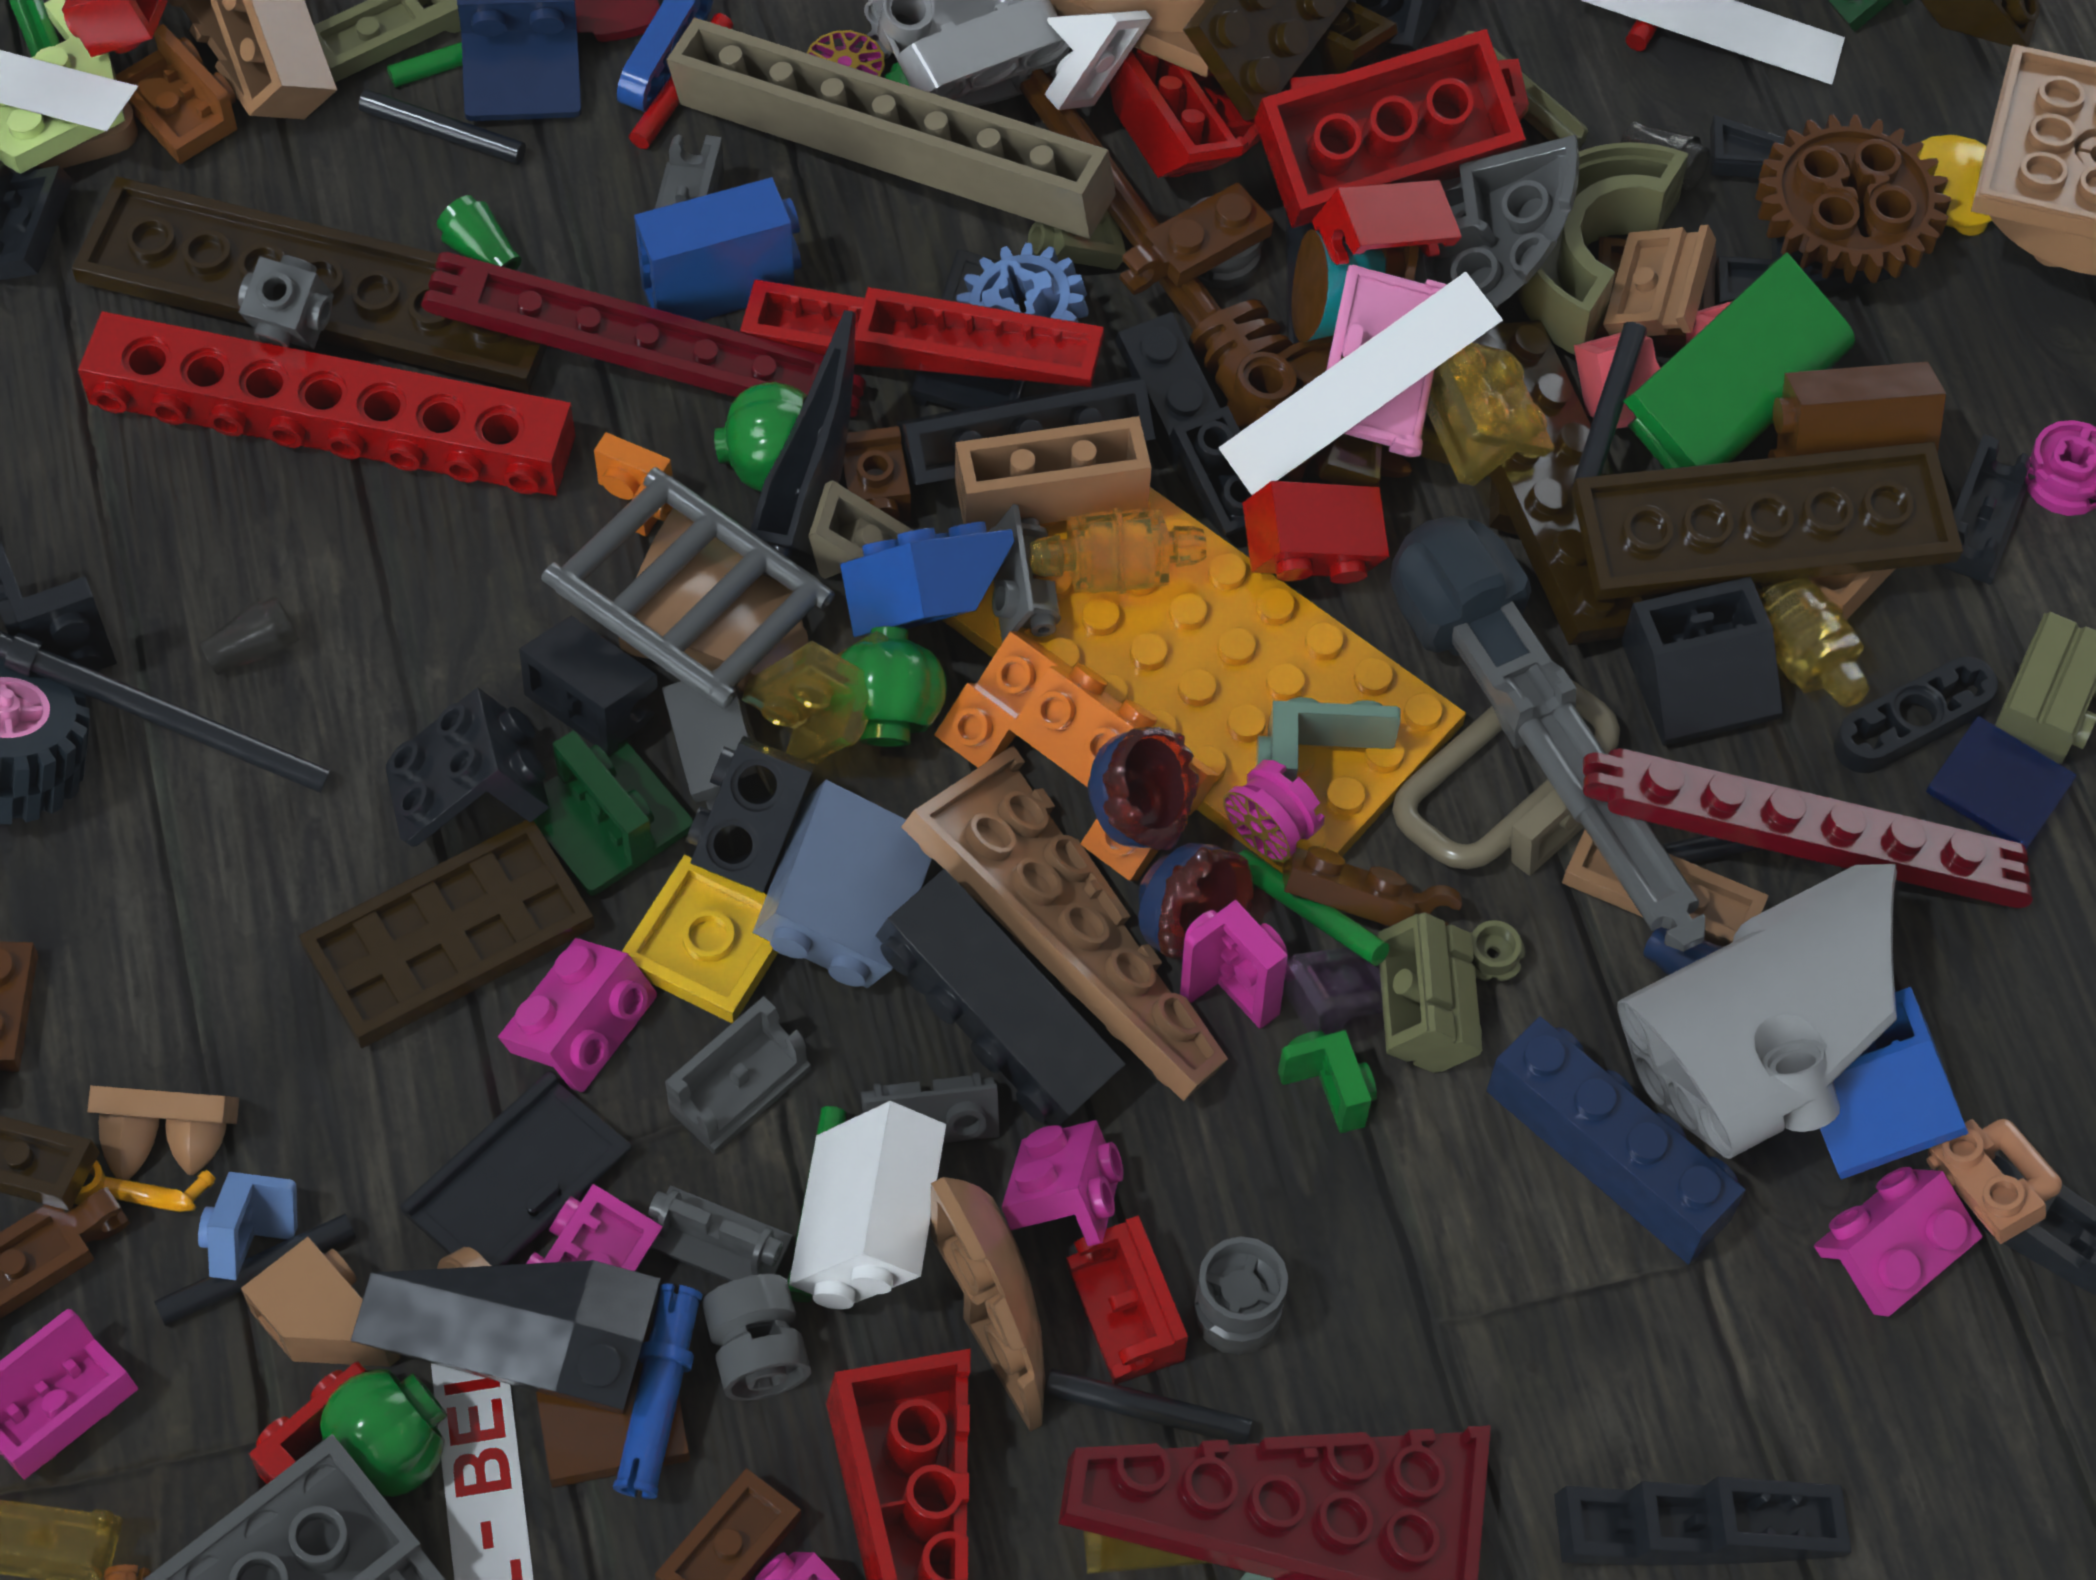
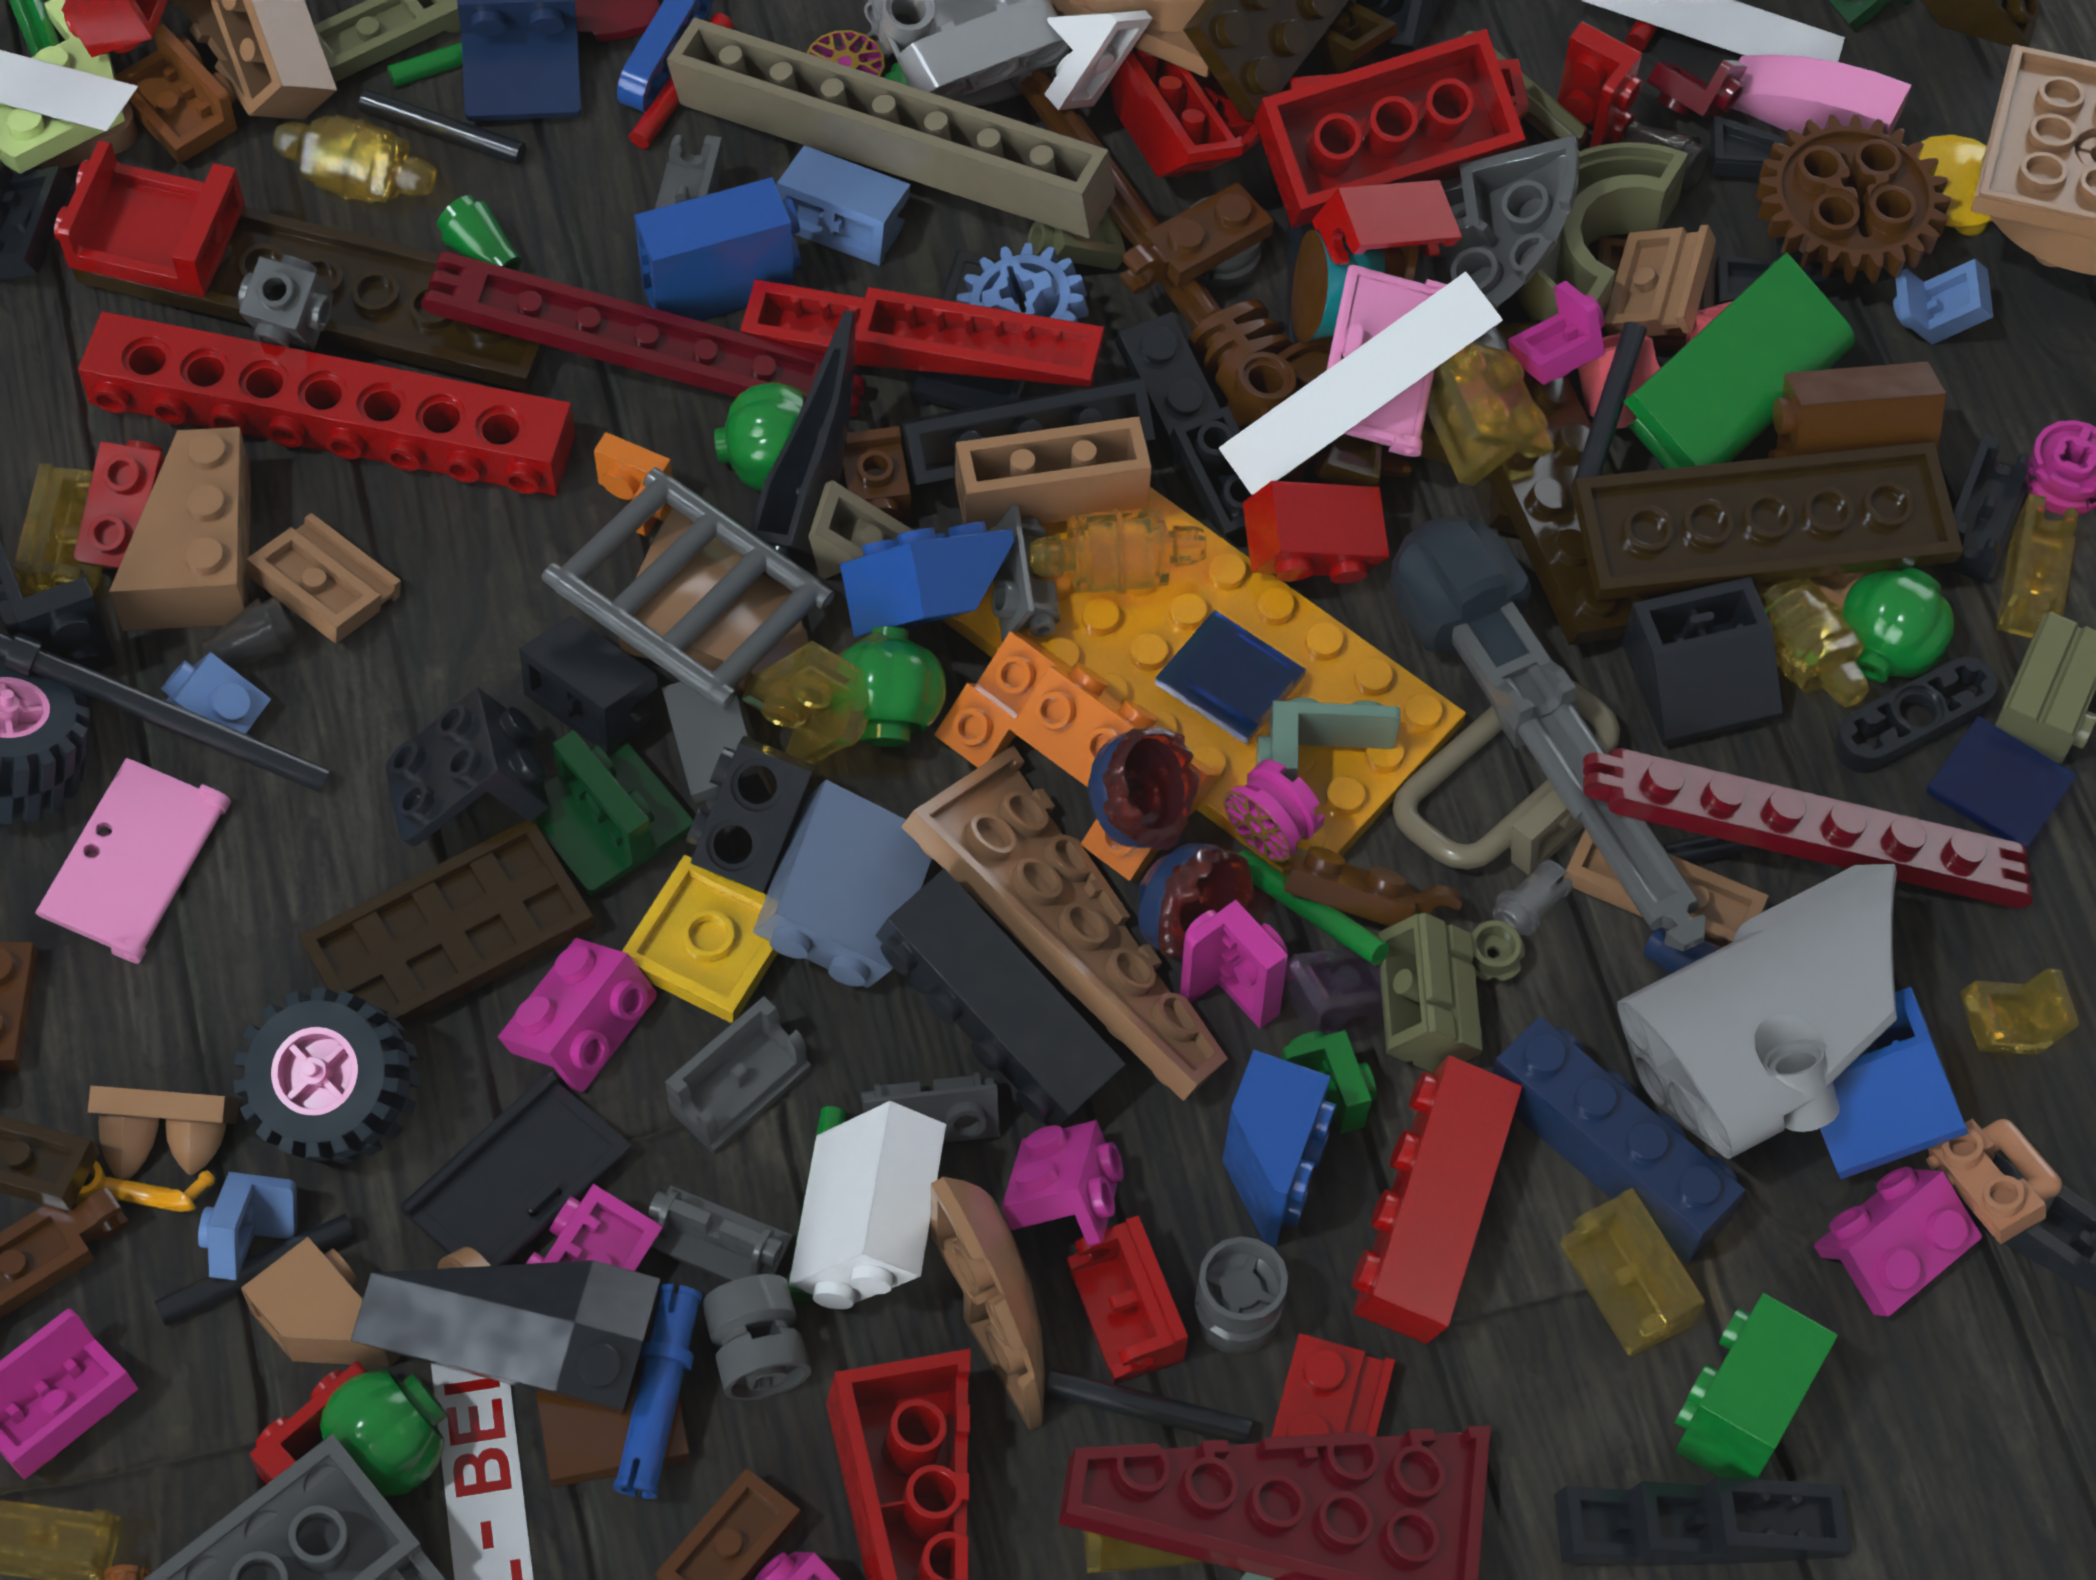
none -> clear yellow hinge [13,463,103,601]
none -> bright pink door [35,758,231,964]
none -> red panel [54,140,245,298]
none -> red bracket [74,440,166,570]
none -> medium nougat wedge [109,427,251,631]
none -> medium blue bracket [161,652,271,734]
none -> black wheel [233,988,421,1164]
none -> medium nougat plate [246,513,401,644]
none -> clear yellow piece [273,114,437,204]
none -> medium blue hinge [776,145,911,266]
none -> clear blue piece [1155,610,1306,745]
none -> blue slope [1222,1049,1337,1246]
none -> red plate [1271,1333,1395,1437]
none -> red brick [1351,1055,1522,1345]
none -> clear pin [1492,860,1573,936]
none -> dark pink bracket [1507,281,1605,385]
none -> red bracket [1557,22,1643,148]
none -> clear yellow hinge [1559,1187,1705,1357]
none -> dark red bracket [1646,60,1747,117]
none -> green slope [1674,1293,1838,1479]
none -> bright pink slope [1733,55,1911,136]
none -> green plant [1837,567,1954,683]
none -> medium blue bracket [1893,259,1994,345]
none -> clear yellow bracket [1959,968,2079,1055]
none -> clear yellow hinge [1996,493,2078,638]

